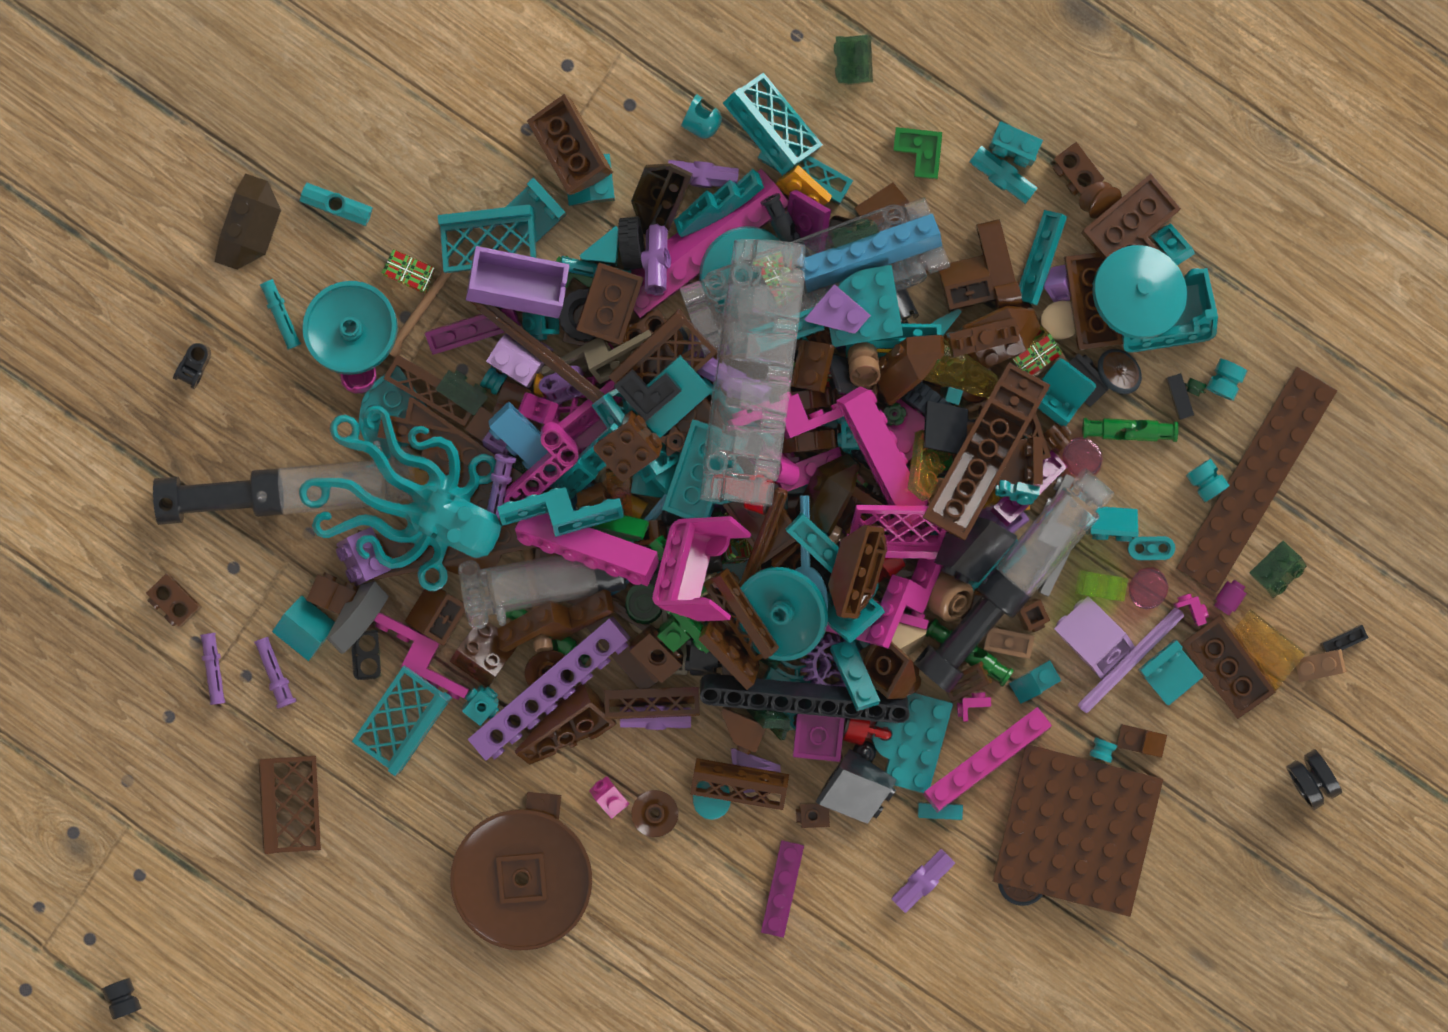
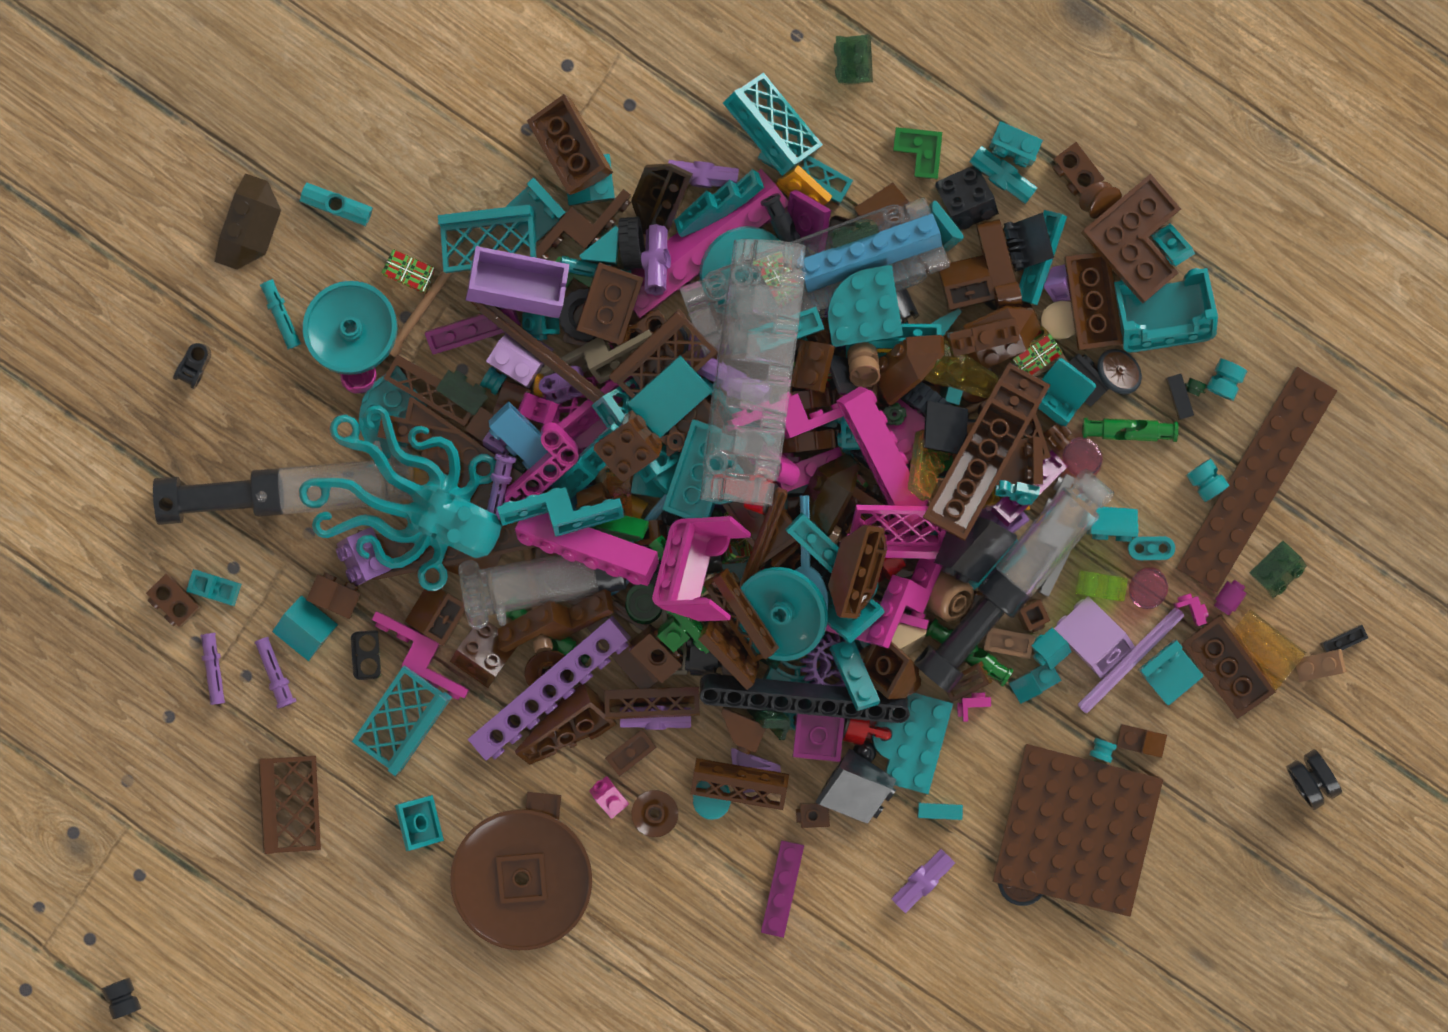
dark grey slope [326,581,389,654] -> none
teal brick [462,685,499,726] -> none
black plate [614,369,682,422] -> none
teal helmet [681,94,722,139] -> none
medium lavender wing [804,284,871,334] -> none
dark pink brick [923,707,1052,813] -> none
teal dish [1093,245,1187,339] -> none
none -> teal slope [186,569,242,606]
none -> teal slope [395,795,444,851]
none -> reddish brown bracket [536,189,631,260]
none -> reddish brown plate [605,729,657,777]
none -> teal slope [919,201,964,252]
none -> black bracket [935,166,999,231]
none -> black hinge [1003,213,1054,272]
none -> teal brick [1031,627,1072,670]

